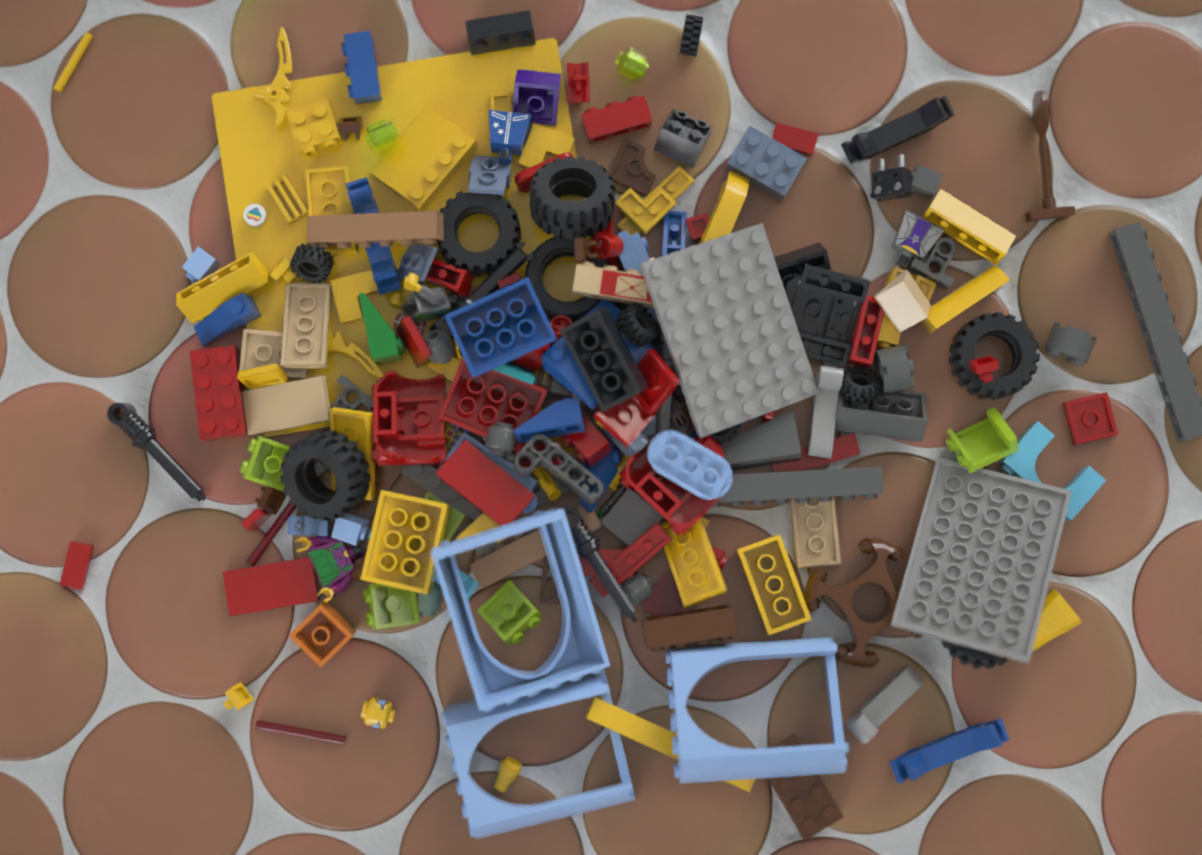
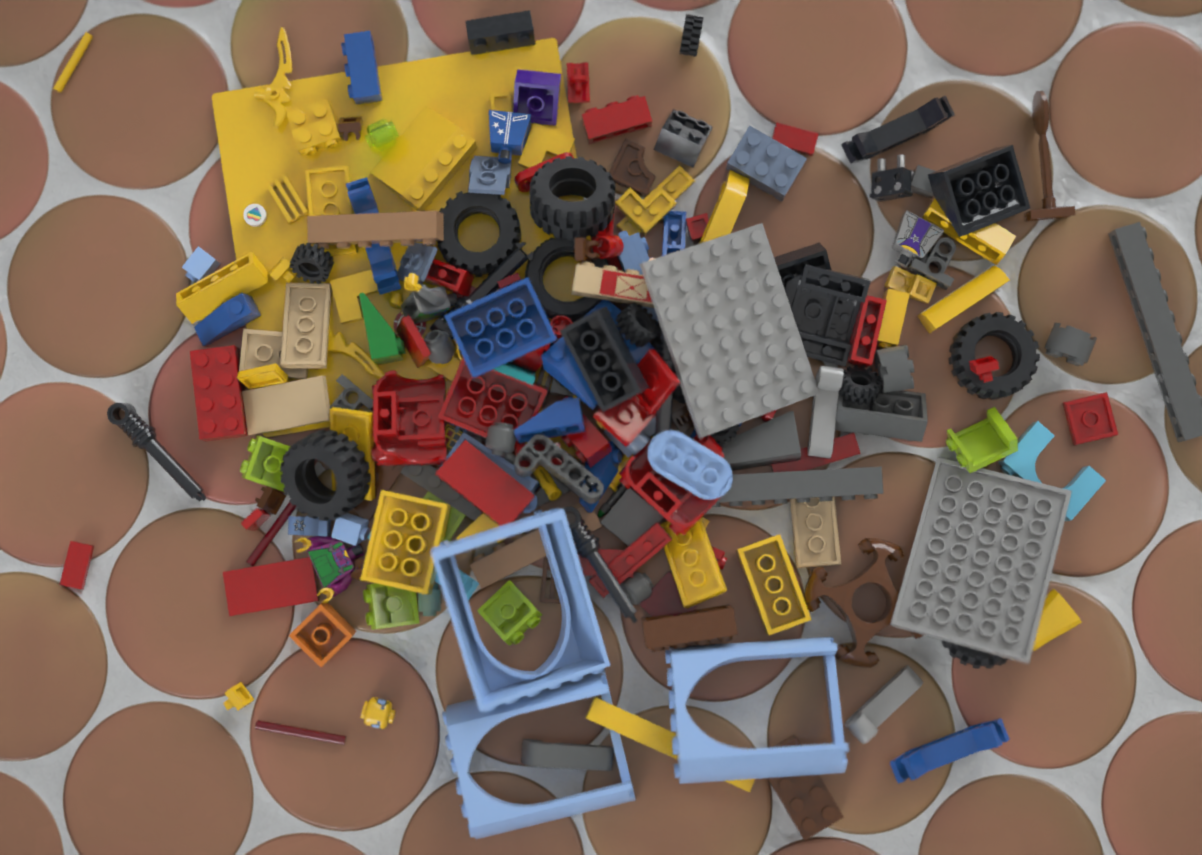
yellow cone [494,756,522,792] -> none
clear neon green head [615,47,649,80] -> none
tan slope [874,270,931,332] -> none
none -> dark grey beam [521,739,614,771]
none -> black slope [928,145,1031,237]

